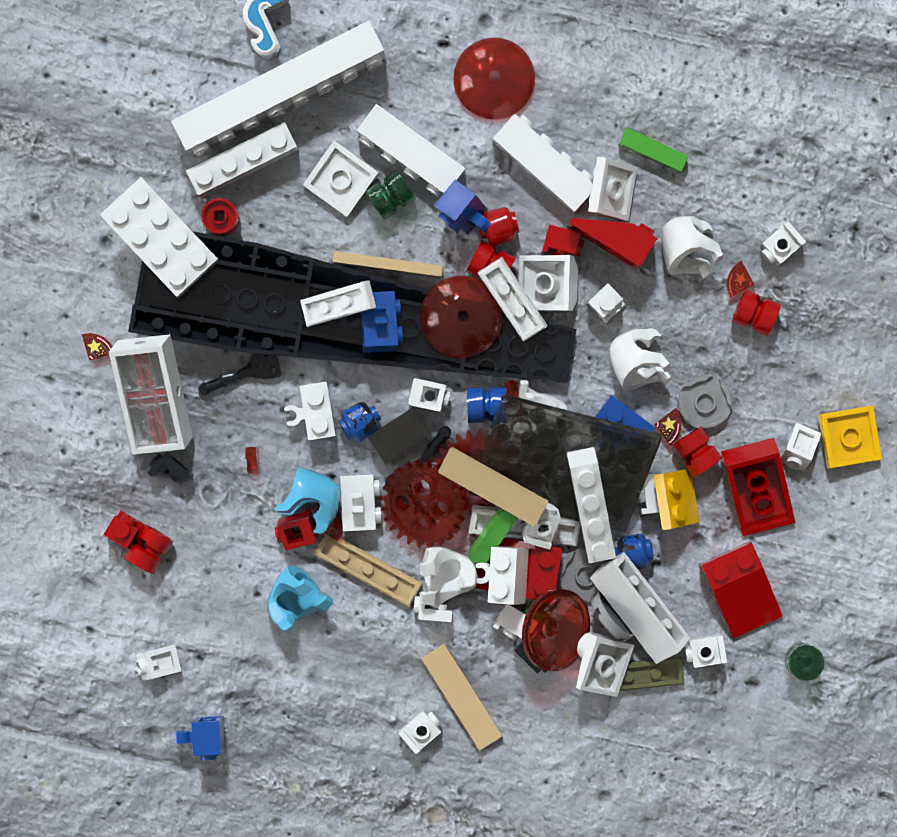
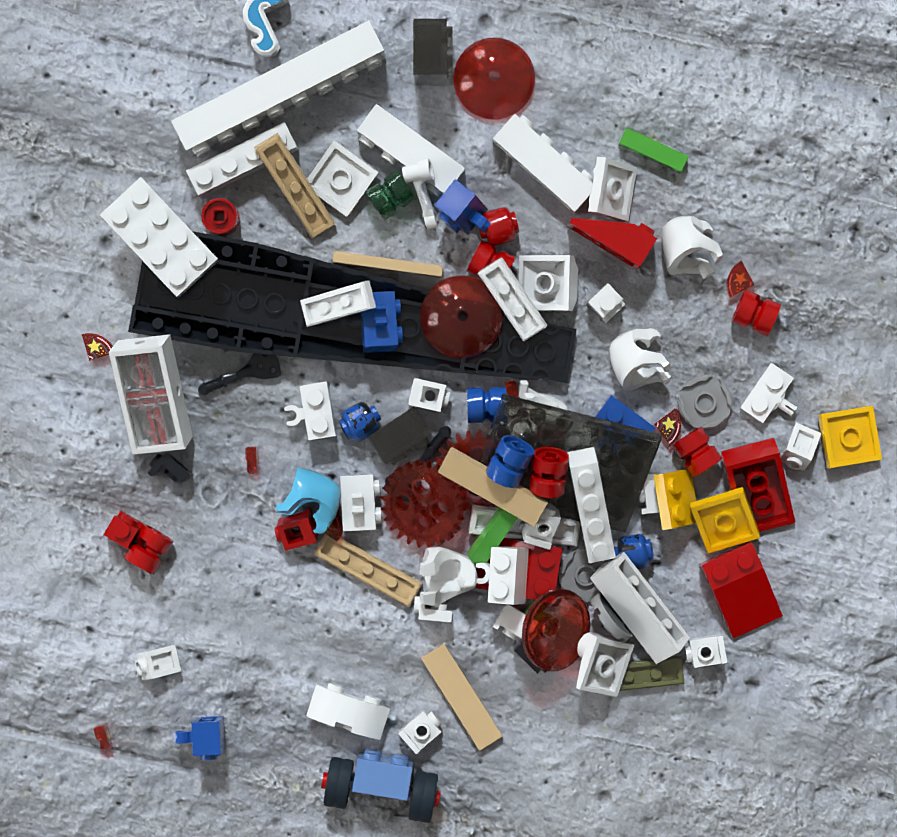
medium azure piece [267,565,333,632] -> none
red brick [541,224,584,257] -> none
white brick [761,221,806,265] -> none
clear green wheel [784,642,825,681] -> none
none -> clear red tile [94,722,113,751]
none -> tan tile [254,133,336,239]
none -> white brick [306,683,390,740]
none -> brick [321,749,441,823]
none -> white brick [402,158,439,229]
none -> clear smoke brick [413,19,453,86]
none -> blue wheel [486,435,535,488]
none -> red wheel [529,447,569,498]
none -> yellow plate [690,487,760,554]
none -> white plate [740,363,797,424]

